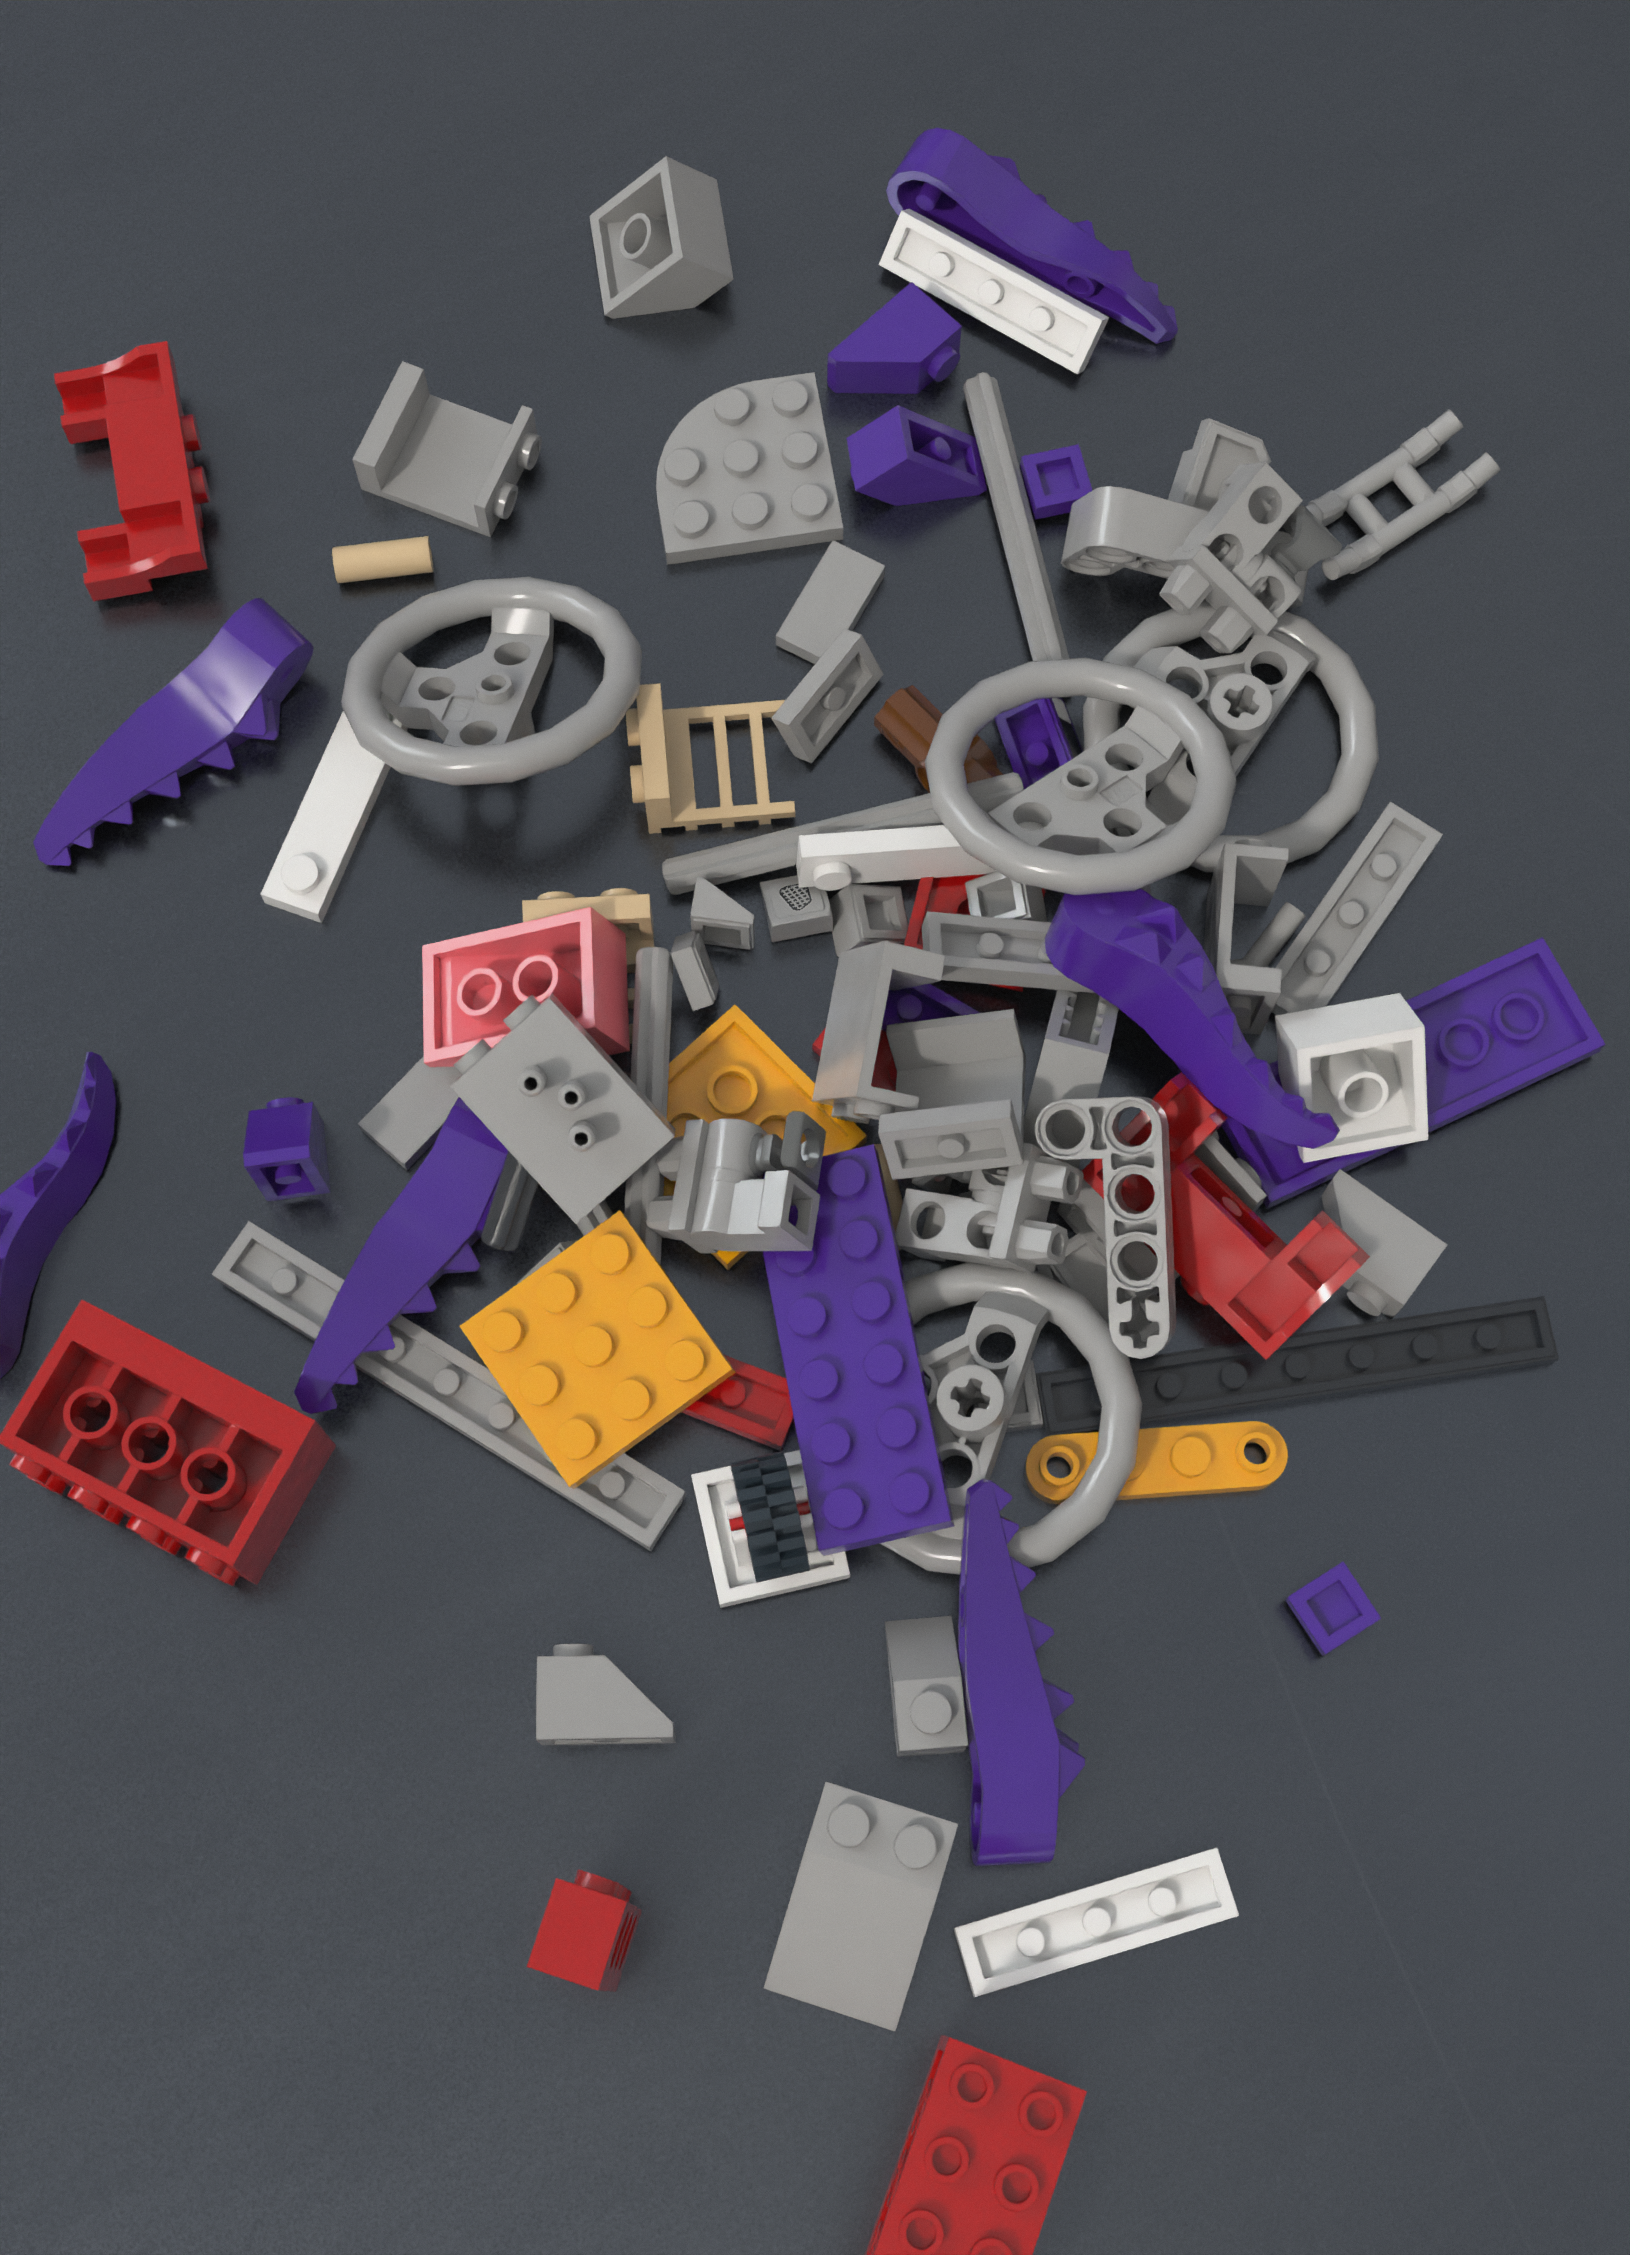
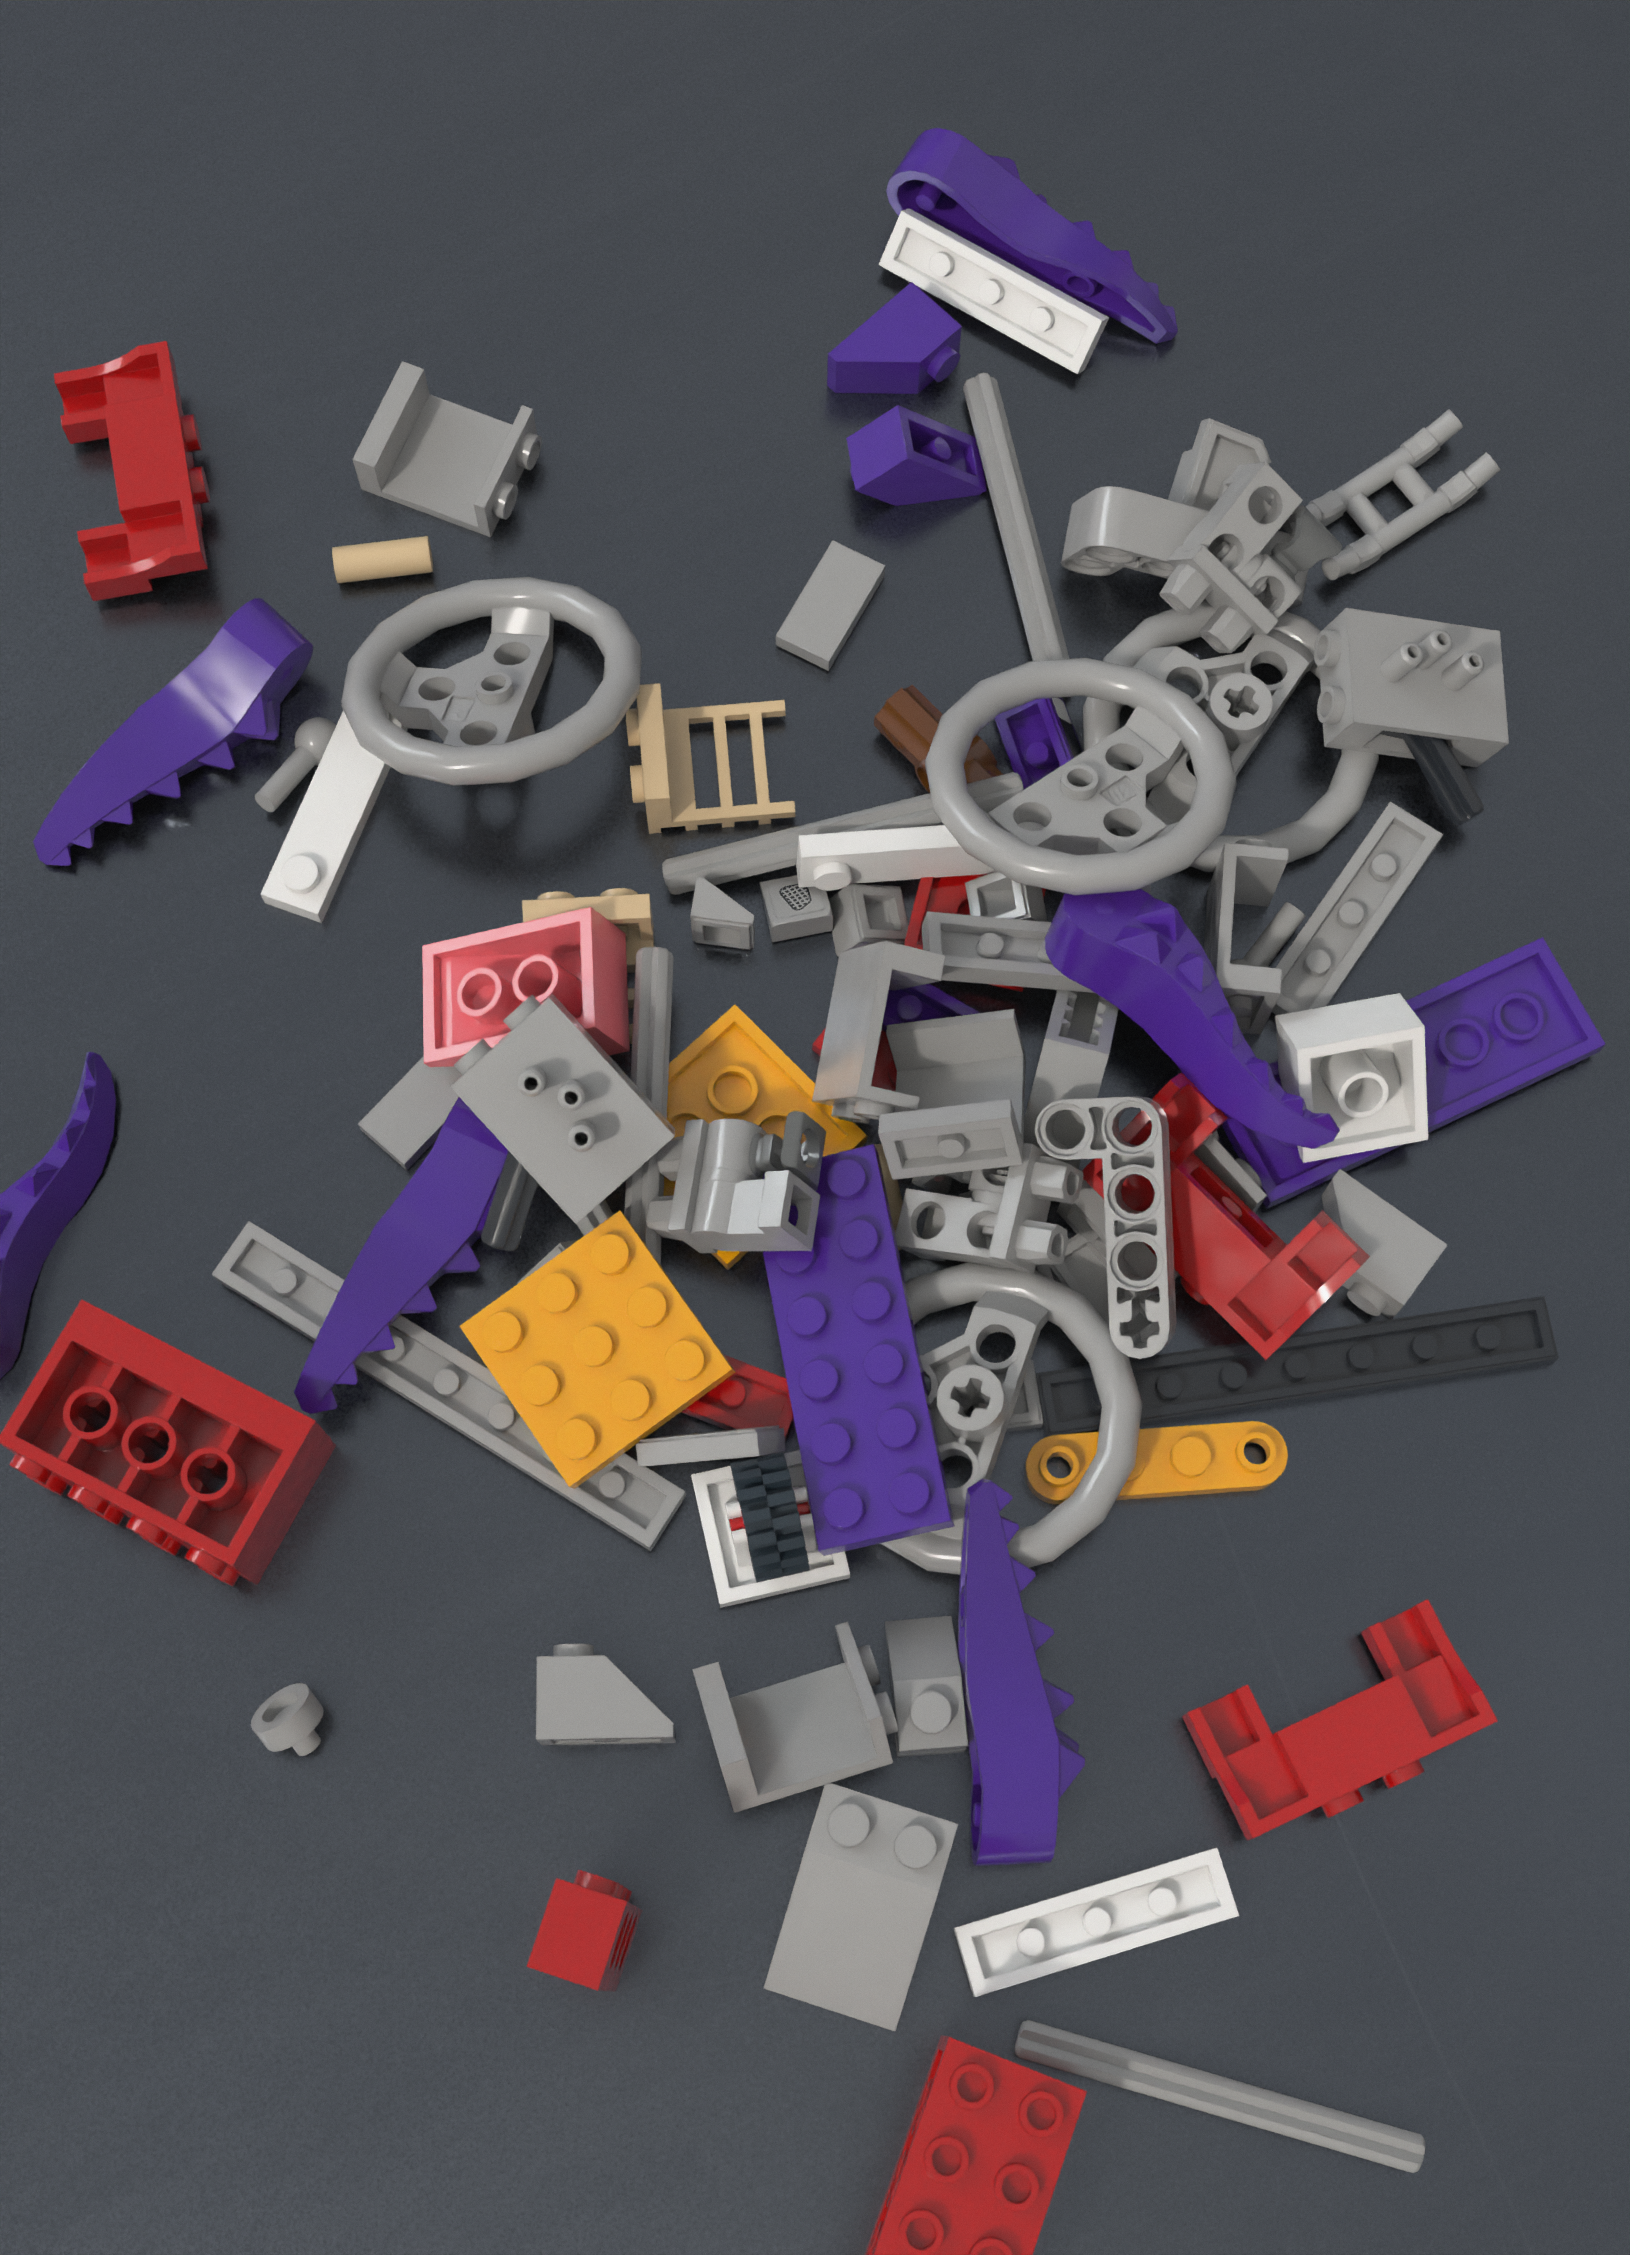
dark purple slope [243,1097,331,1202] -> none
light grey slope [589,156,734,319] -> none
light grey plate [656,372,843,565] -> none
light grey tile [670,930,720,1011] -> none
light grey plate [771,628,884,763] -> none
dark purple plate [1020,444,1092,520] -> none
dark purple plate [1285,1561,1381,1656] -> none
none -> light grey tile [251,1683,324,1756]
none -> light grey bar [255,717,336,812]
none -> light grey tile [636,1425,786,1467]
none -> light grey panel [692,1622,898,1813]
none -> light grey axle [1015,2020,1425,2173]
none -> red bracket [1182,1599,1498,1841]
none -> light grey piece [1314,608,1509,825]

